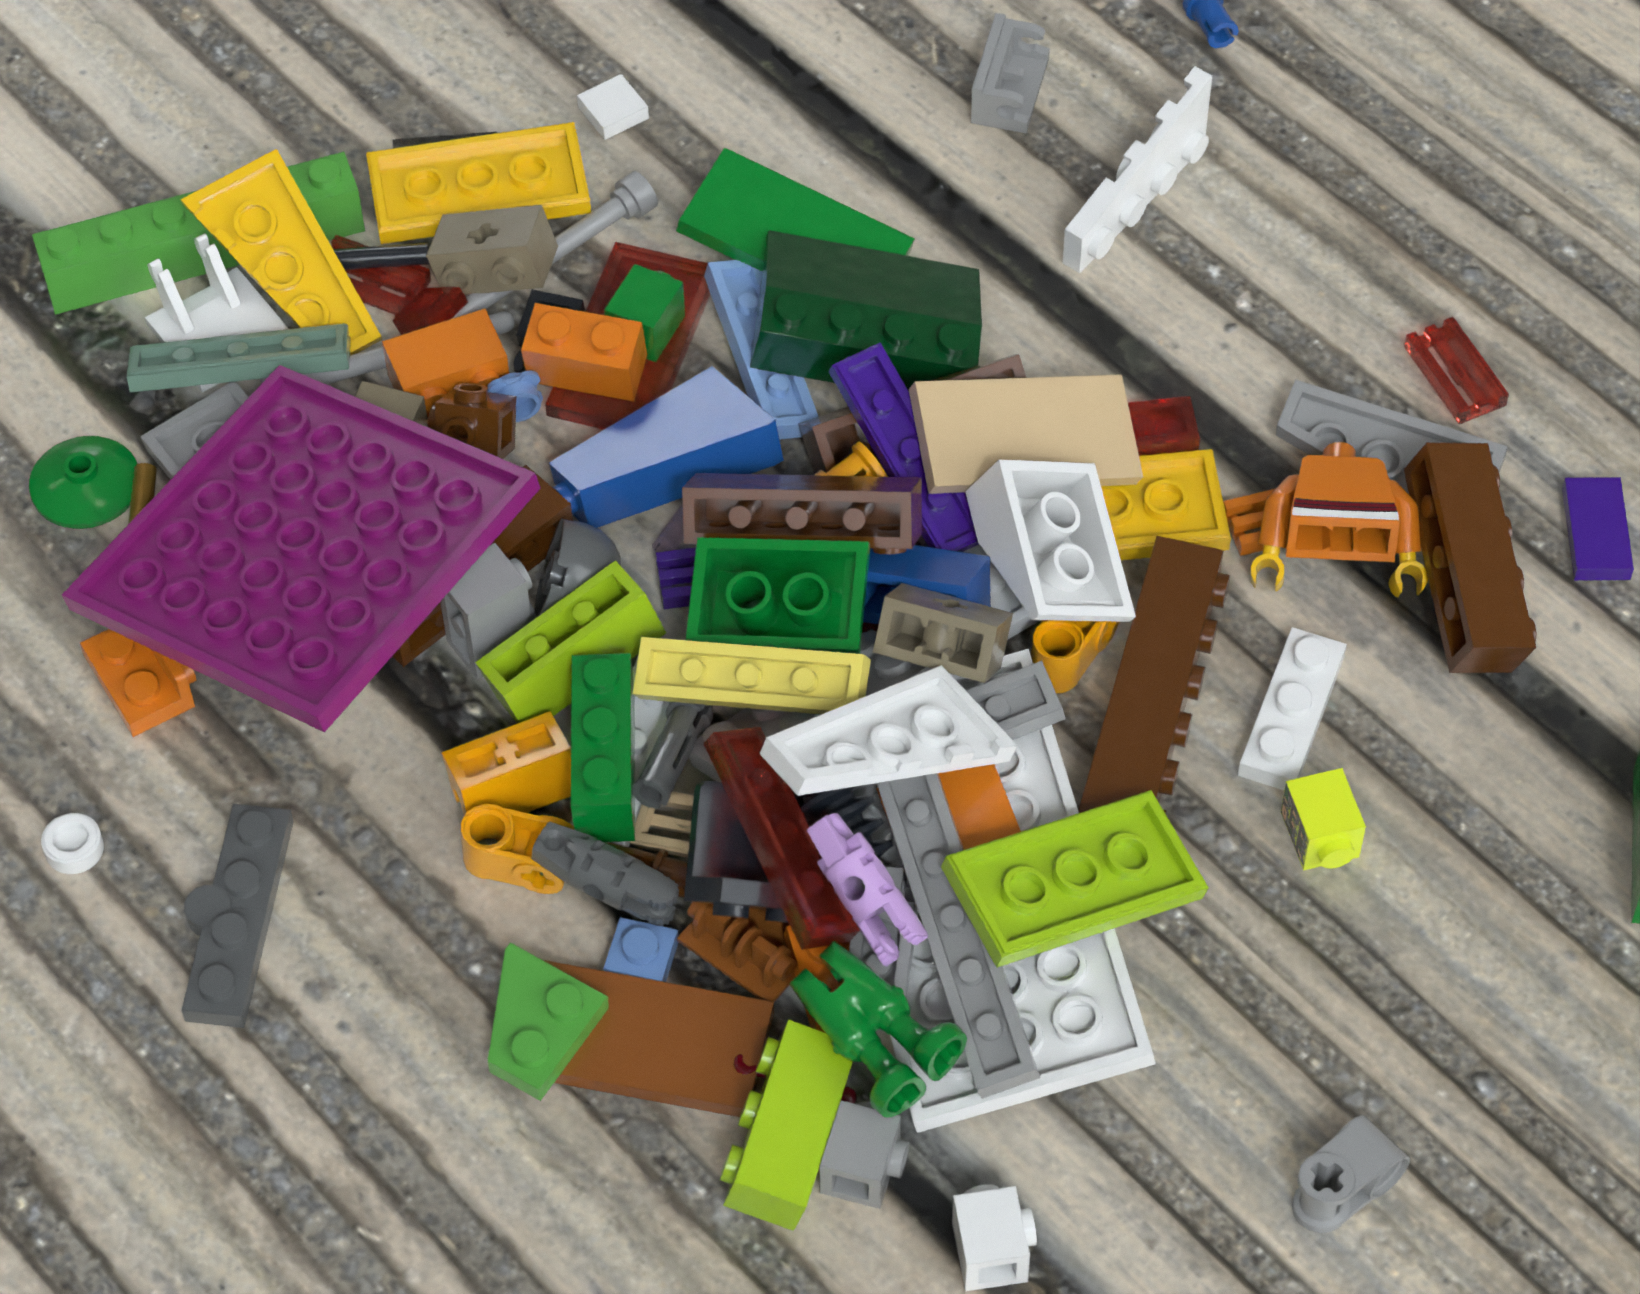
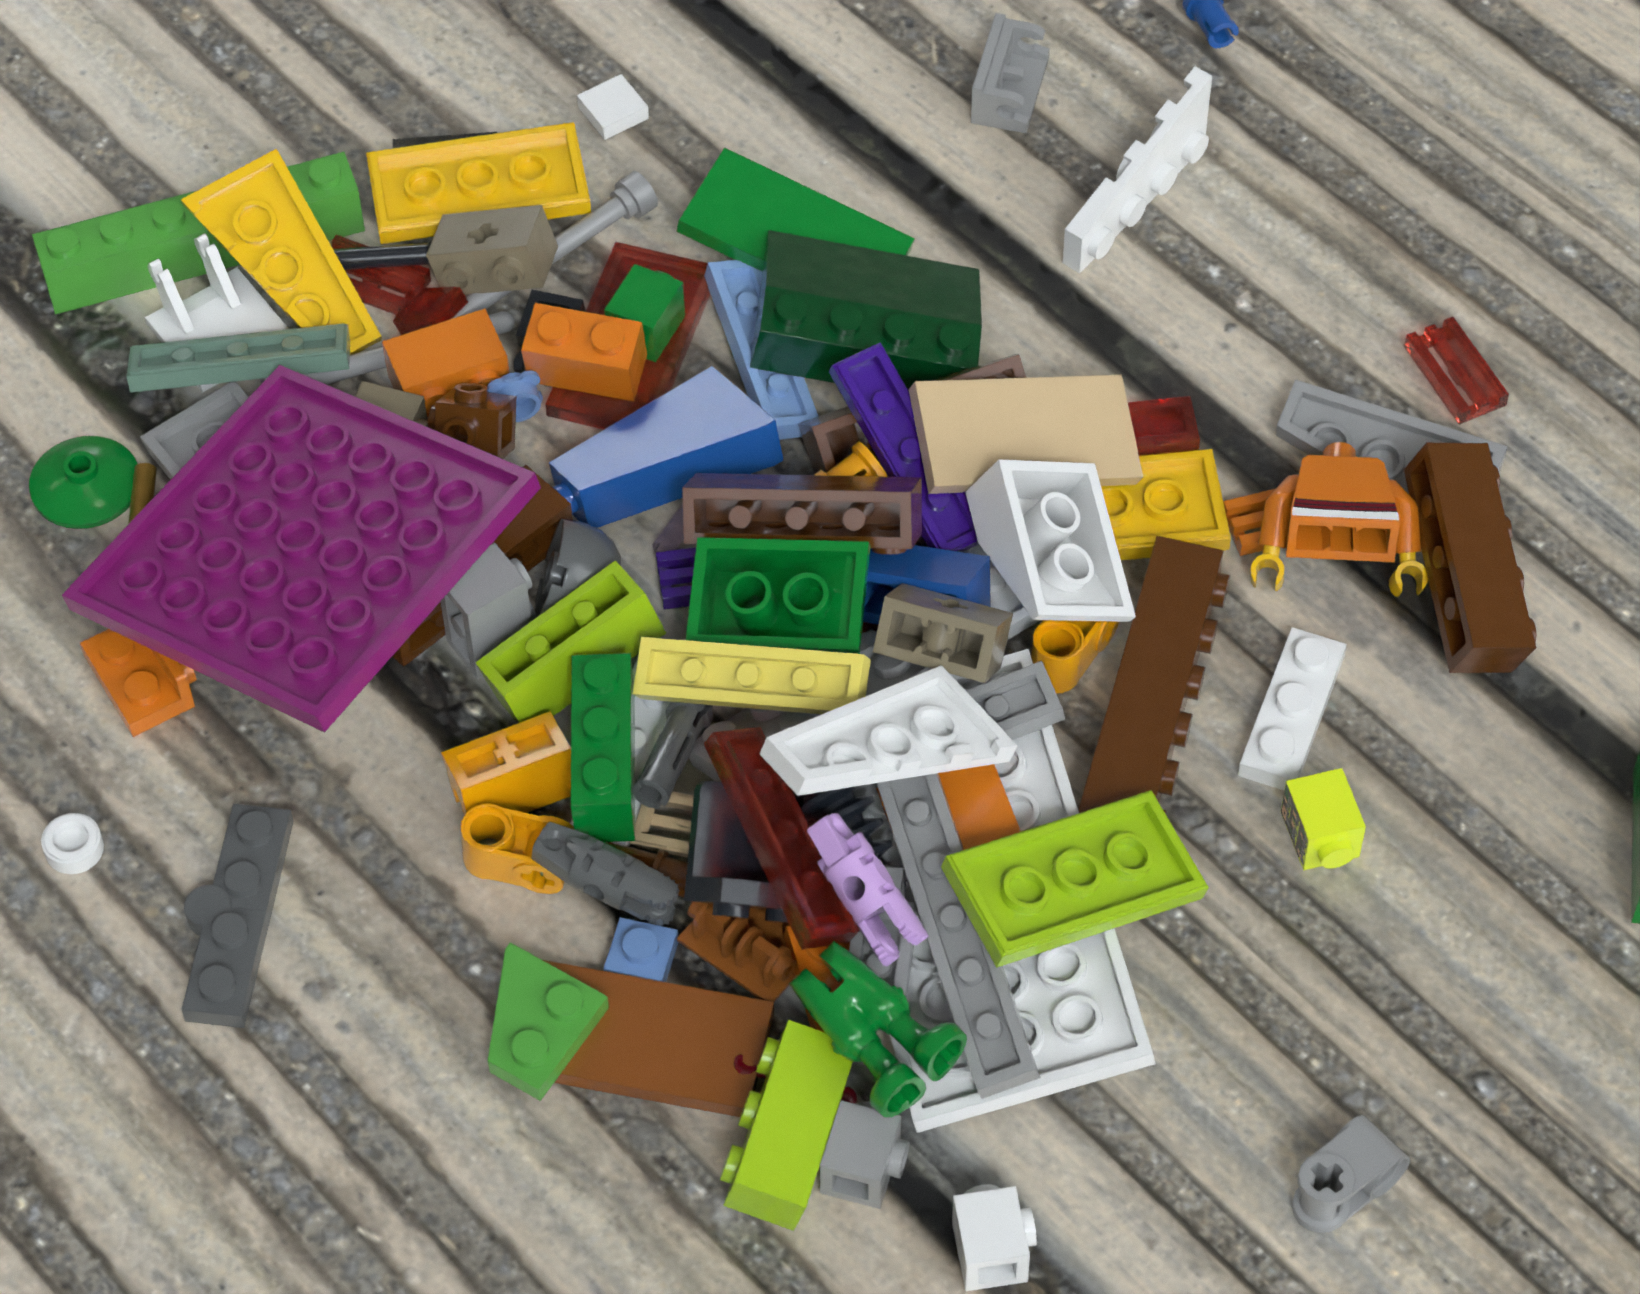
dark purple tile [1562,477,1634,581] -> none

